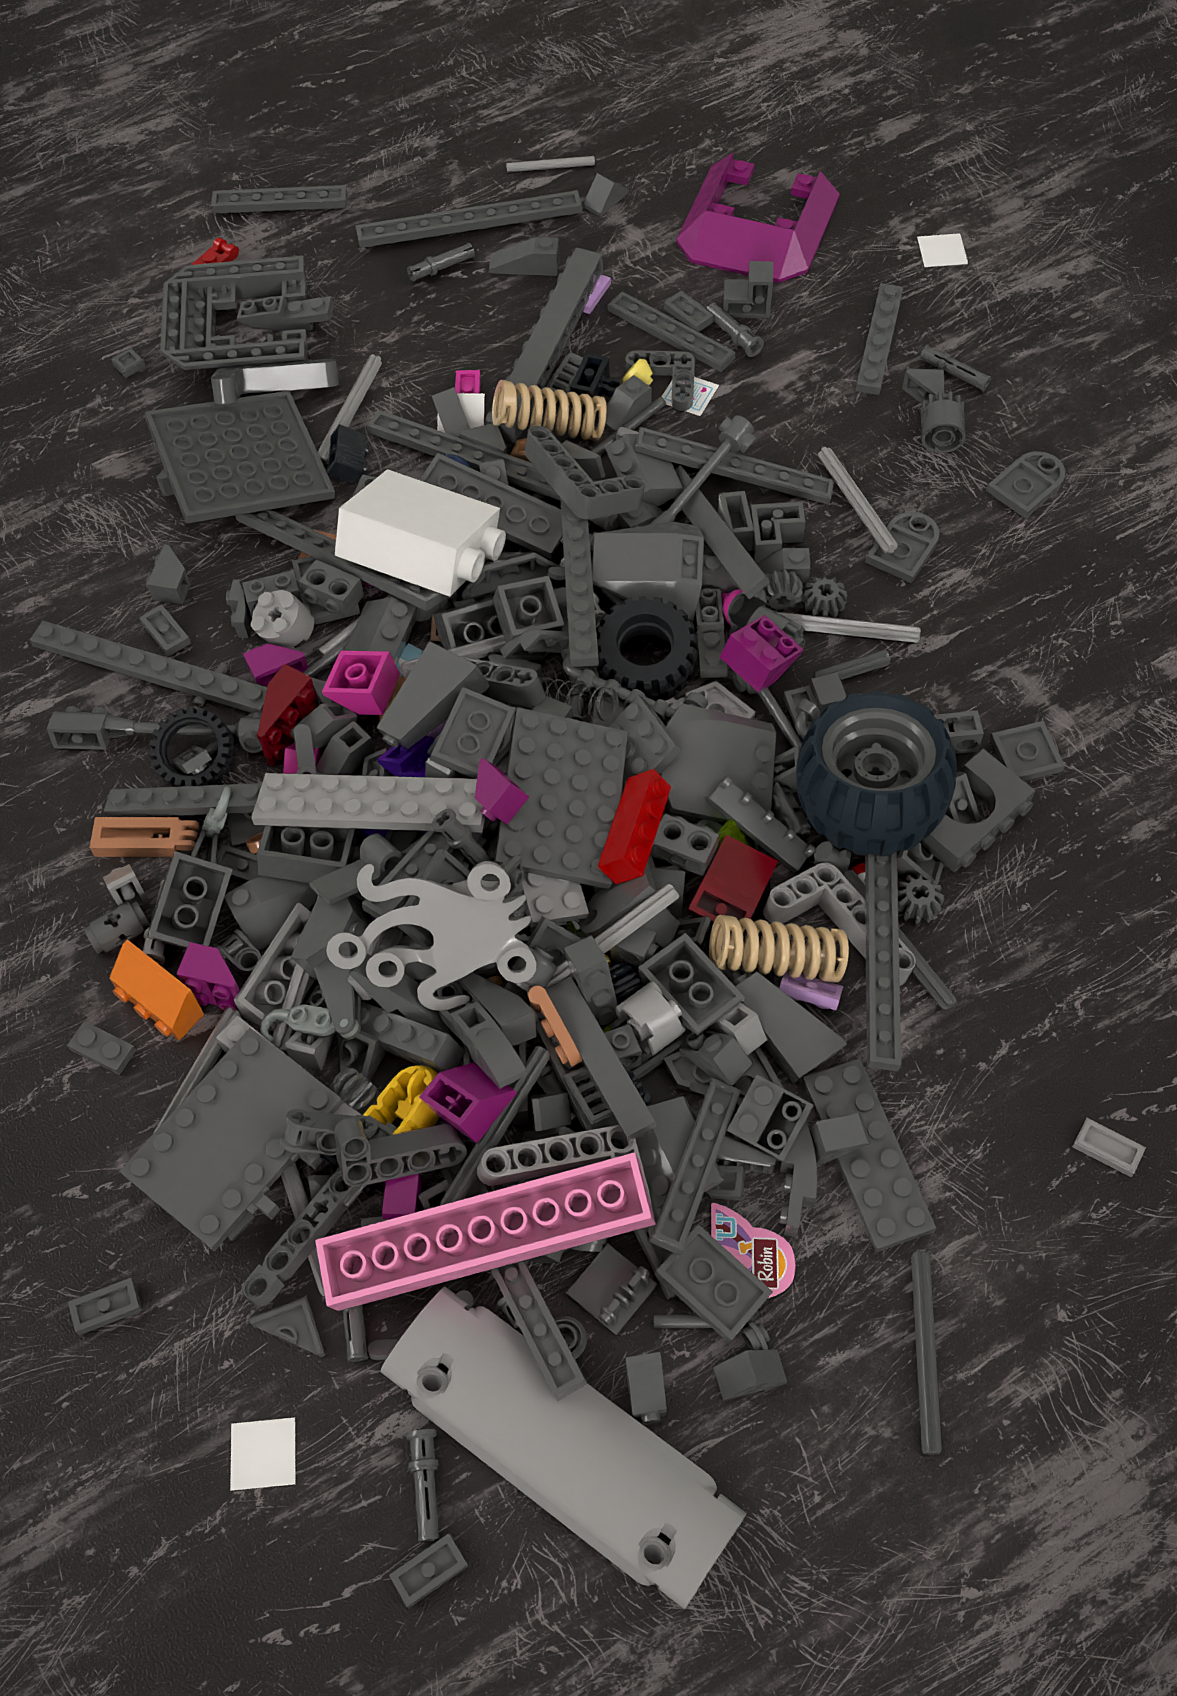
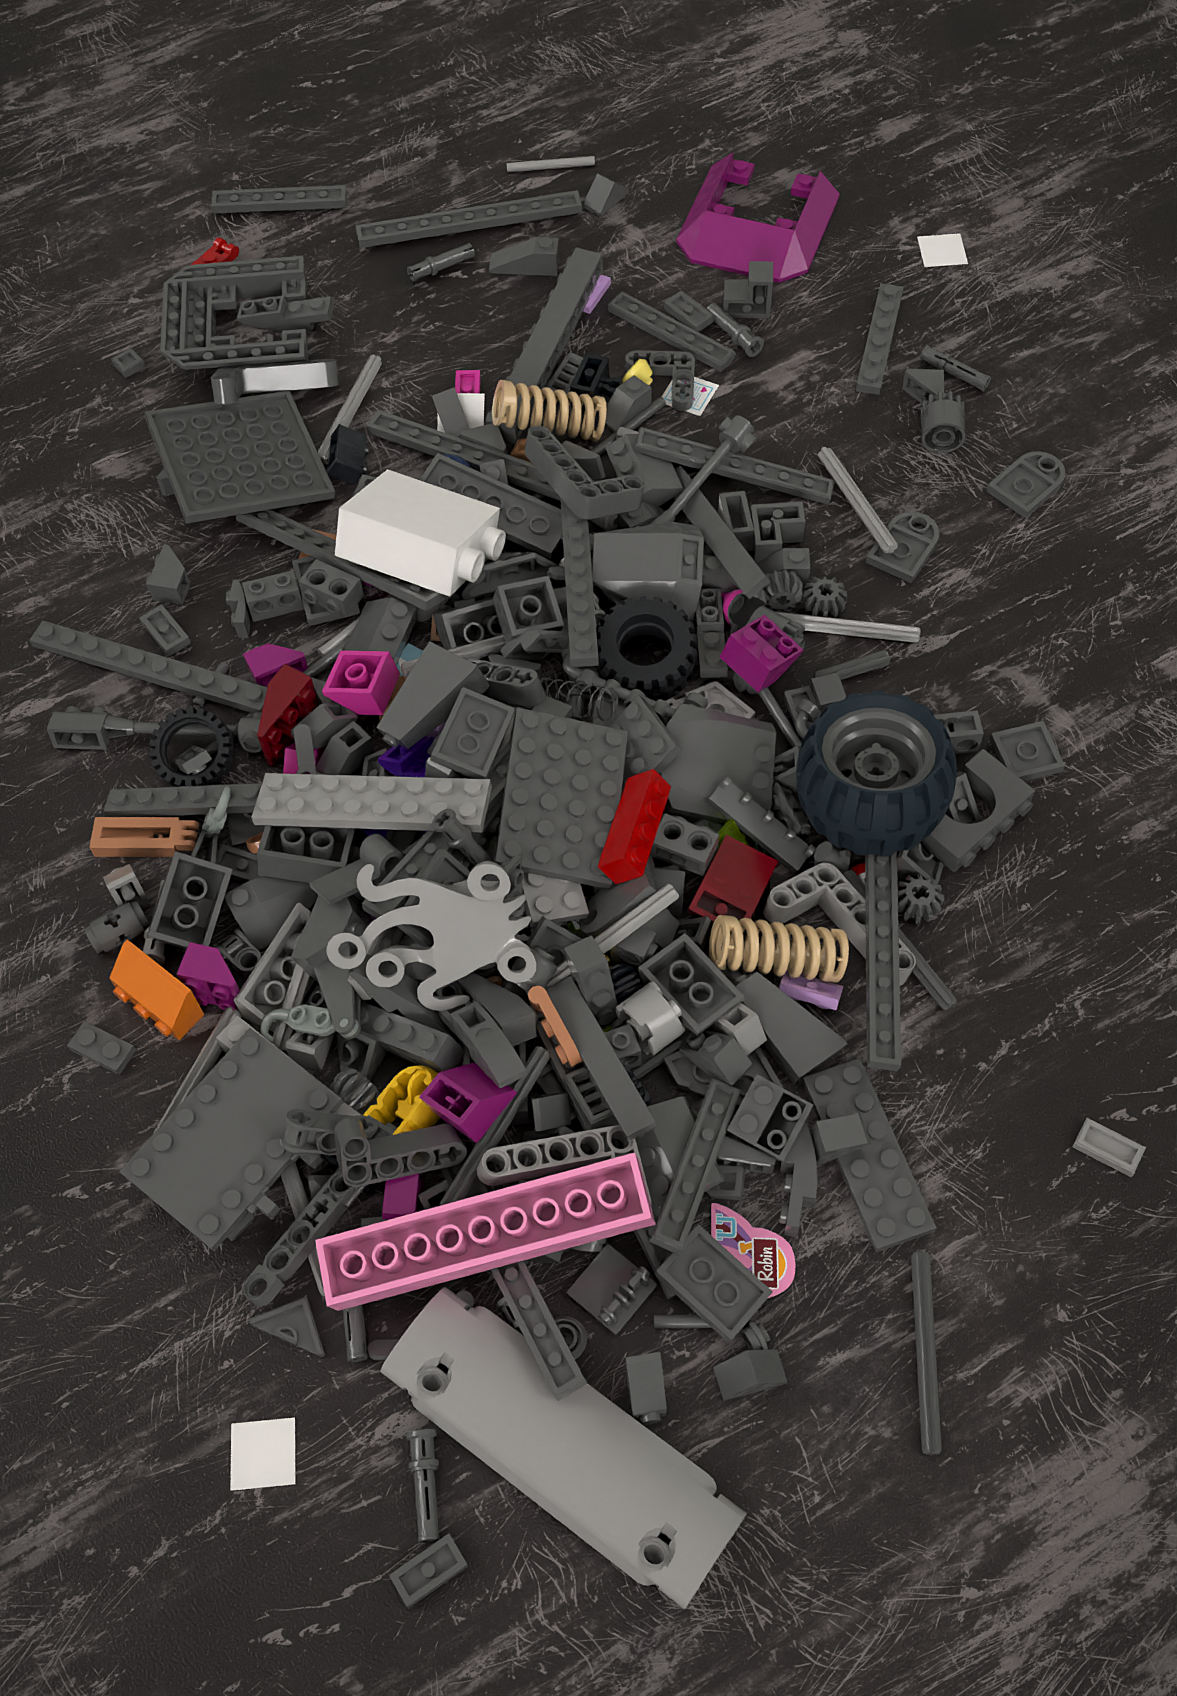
dark grey plate [68,1278,142,1335] -> none
light grey brick [251,590,314,650] -> none
magenta slope [475,758,529,825] -> none

